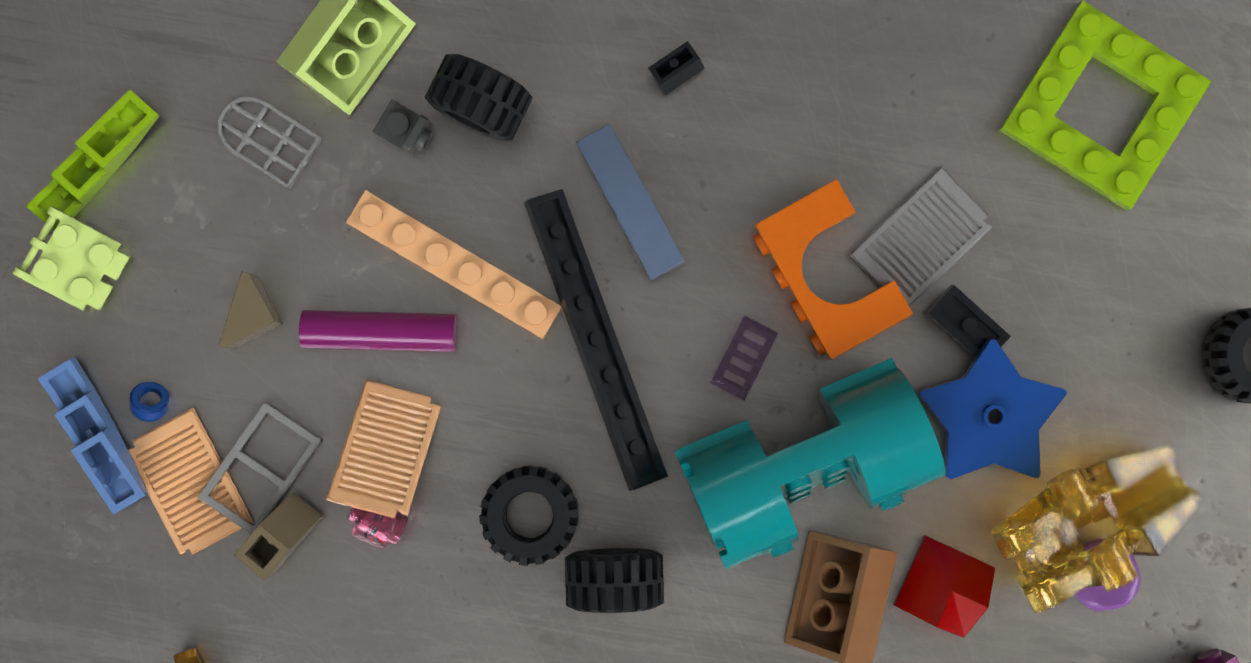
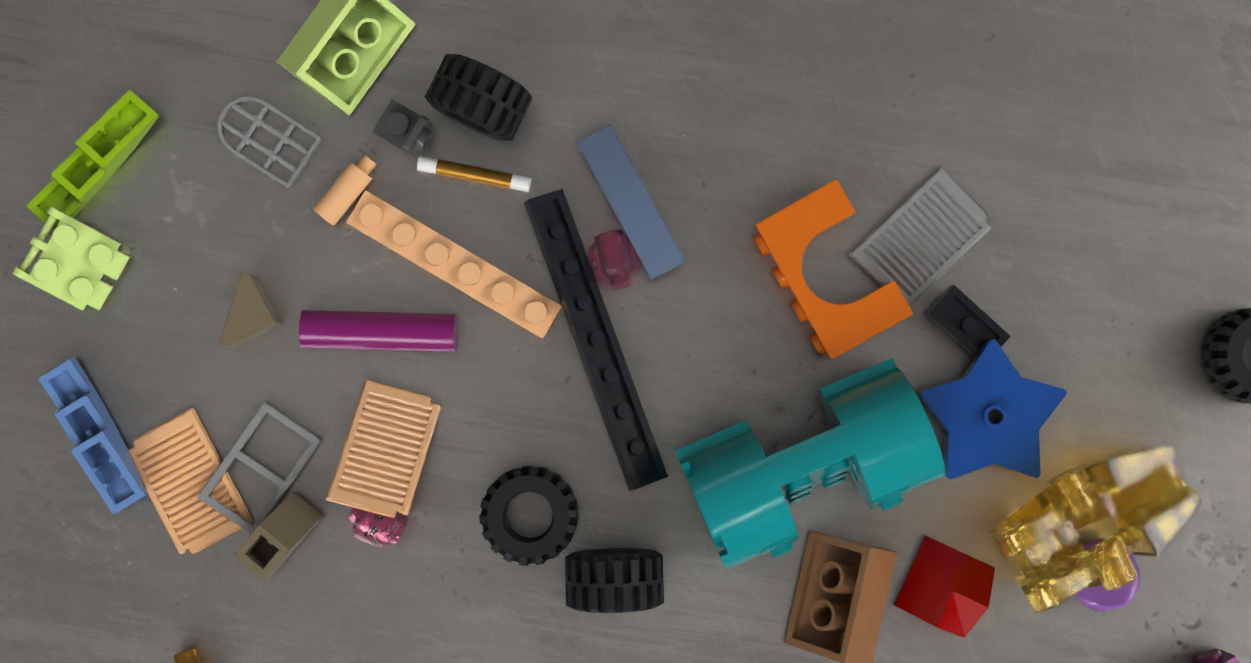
blue piece [129,382,169,422] -> none
black piece [648,41,705,95] -> none
clear purple slope [709,315,778,401] -> none
lime plate [999,0,1212,211] -> none
none -> light nougat cylinder [312,155,377,226]
none -> pearl gold bar [417,156,532,192]
none -> clear pink head [588,230,643,290]

